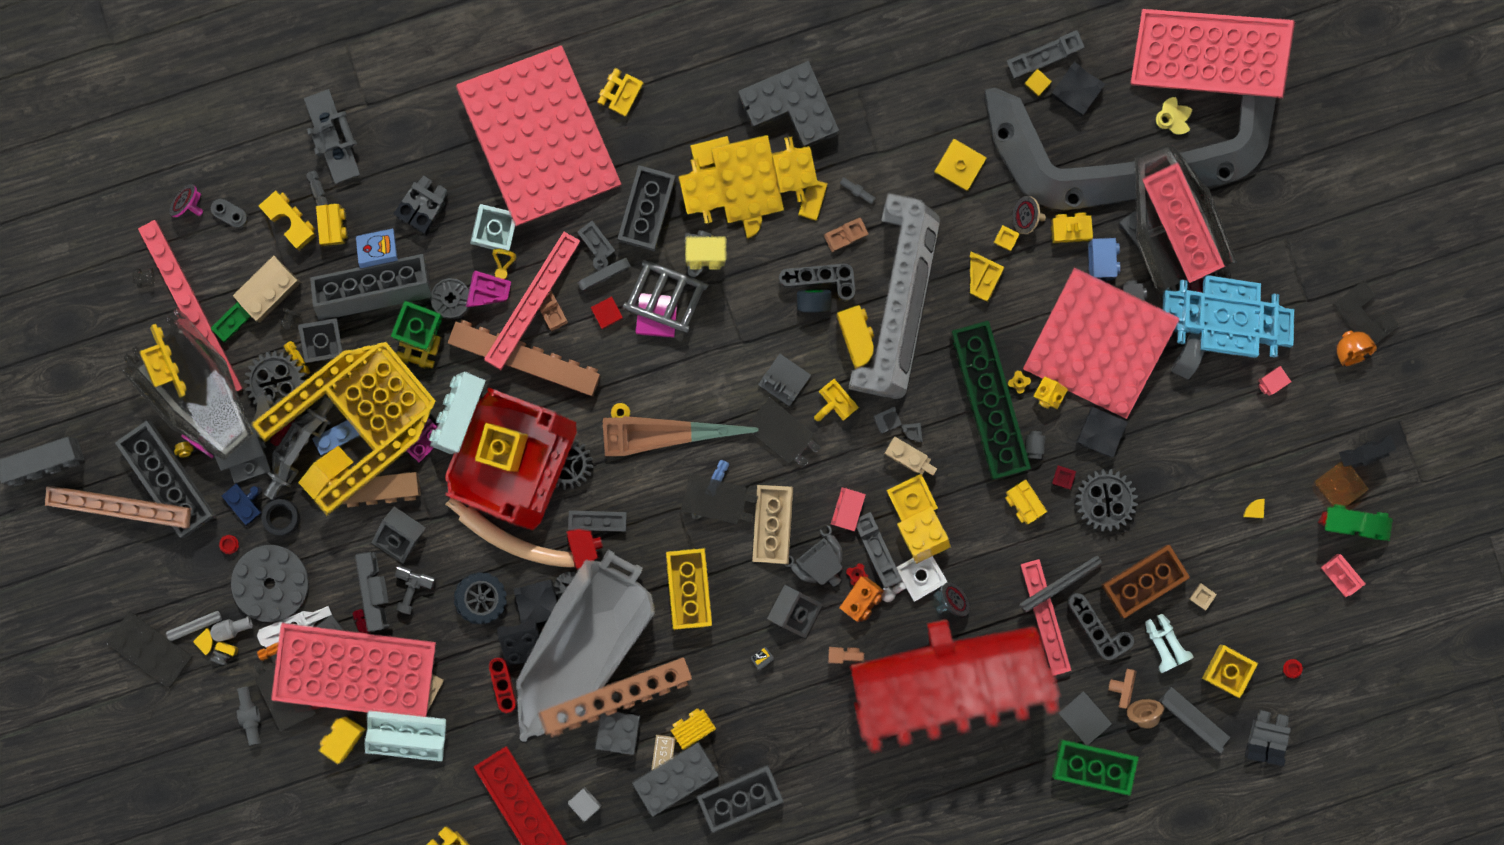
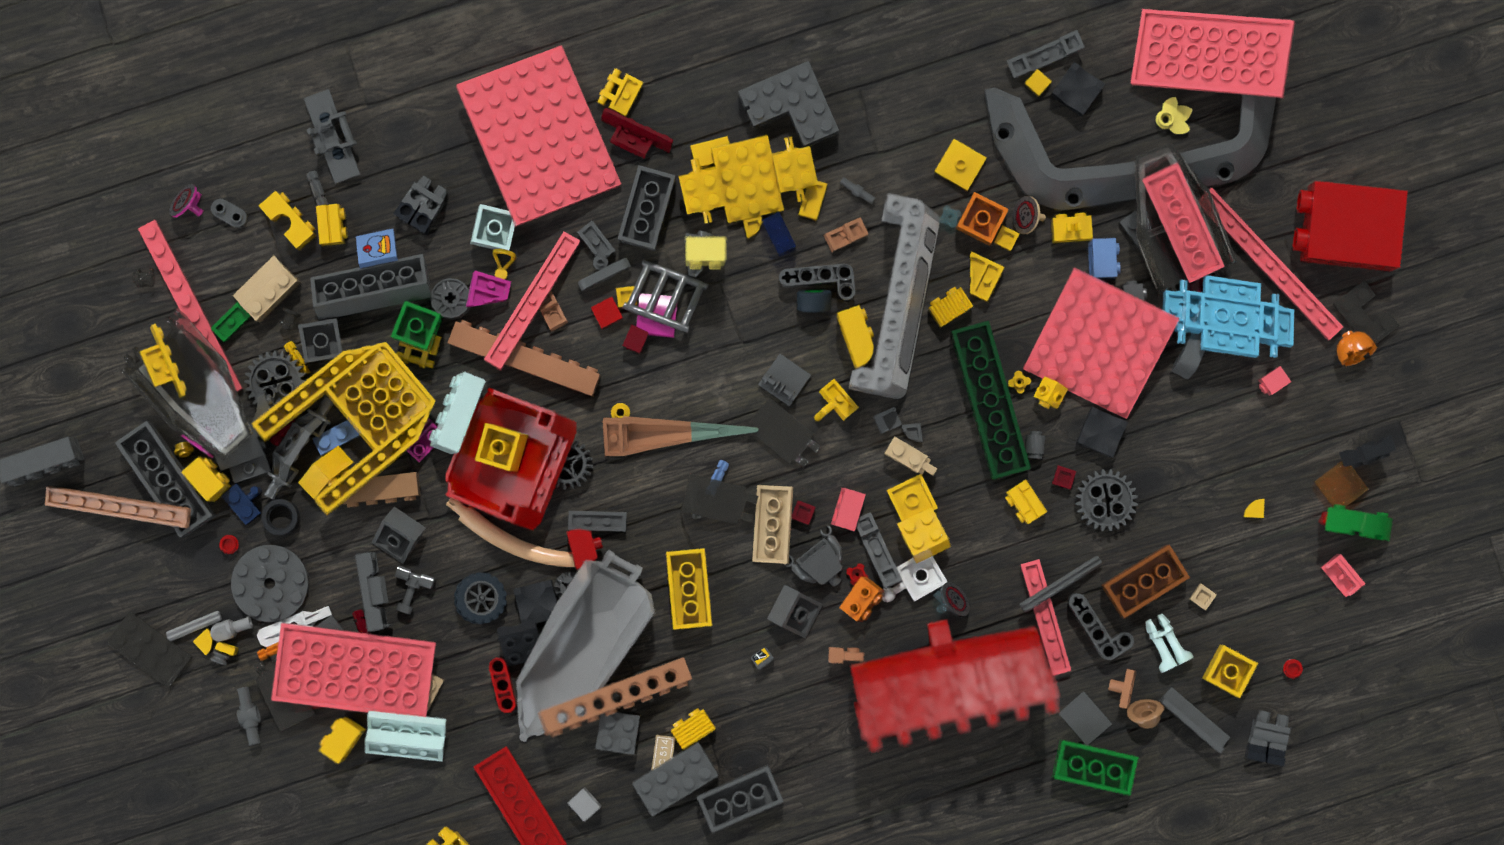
none -> yellow brick [181,457,232,502]
none -> dark red bracket [601,108,674,159]
none -> yellow tile [616,286,638,308]
none -> dark red panel [622,325,649,355]
none -> clear blue brick [762,212,796,257]
none -> dark red plate [791,500,816,525]
none -> yellow brick [928,287,973,328]
none -> clear light blue plate [939,206,961,228]
none -> orange brick [956,192,1009,246]
none -> coral plate [1198,188,1343,340]
none -> red brick [1293,181,1408,271]

